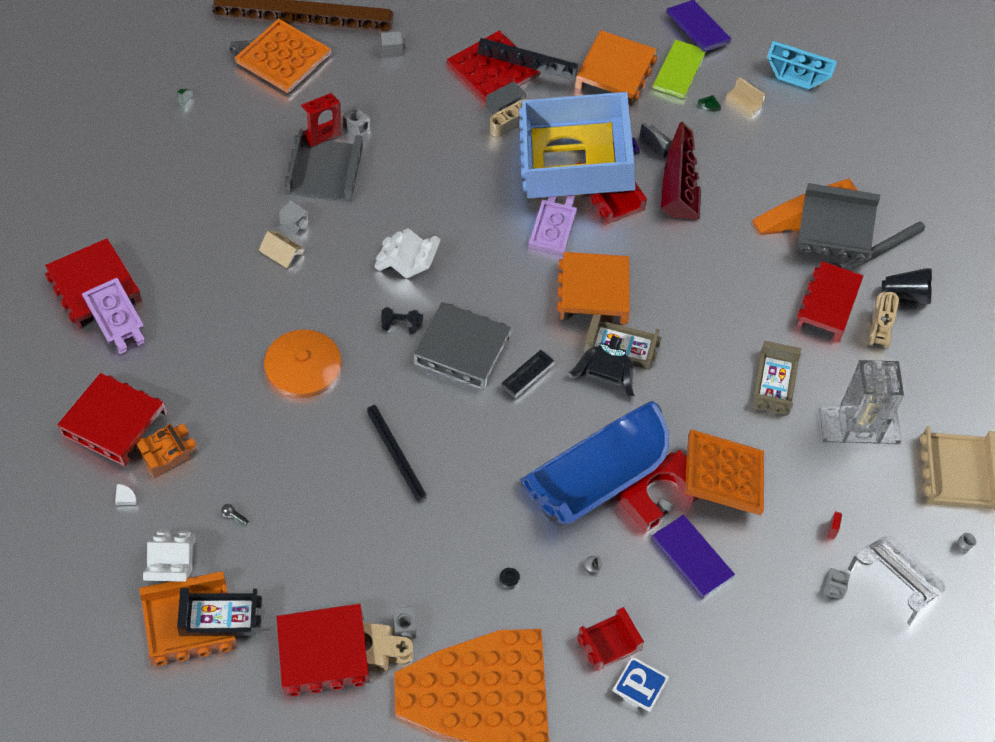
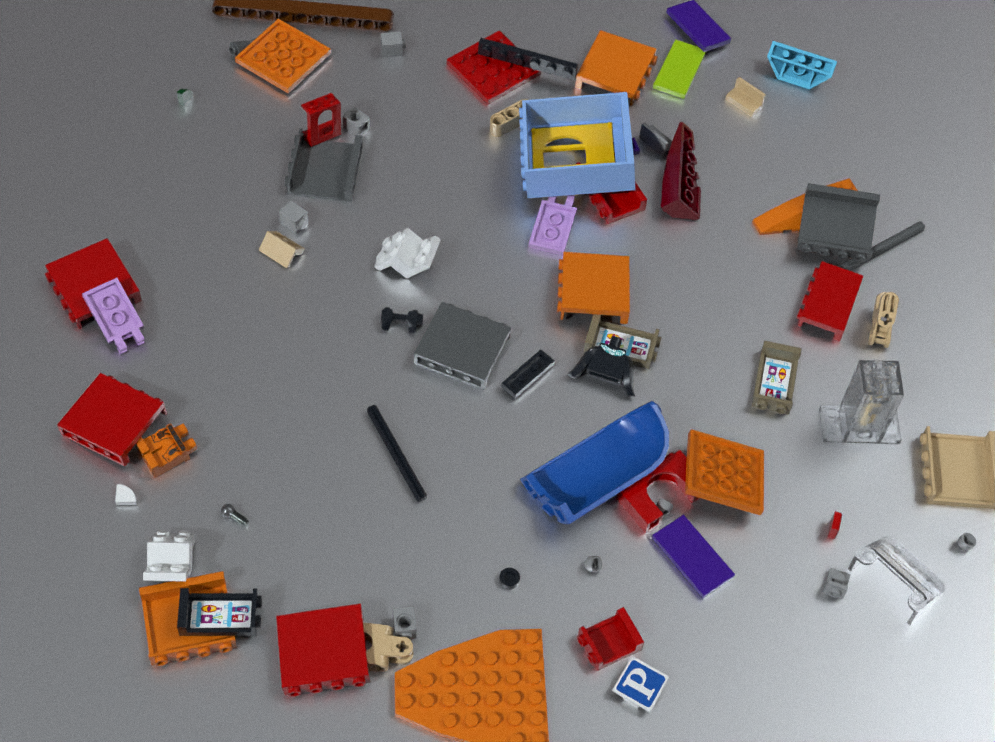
orange dish [264,329,342,398] -> none
dark grey brick [486,81,526,114] -> none
dark green tile [697,95,721,112] -> none
black cone [882,268,932,305] -> none

